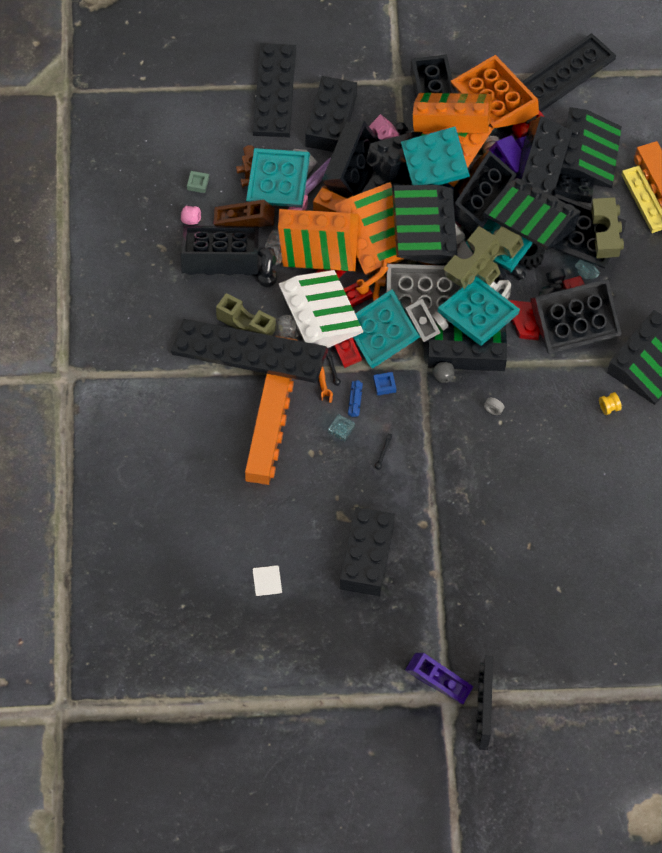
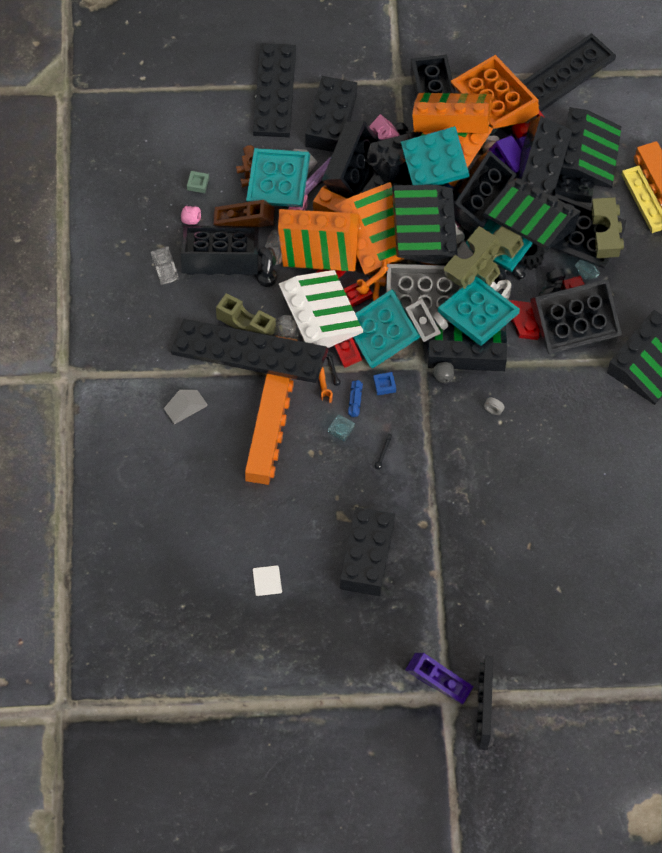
yellow wheel [599,392,622,415] -> none
none -> clear slope [151,246,179,285]
none -> light grey slope [164,390,207,424]

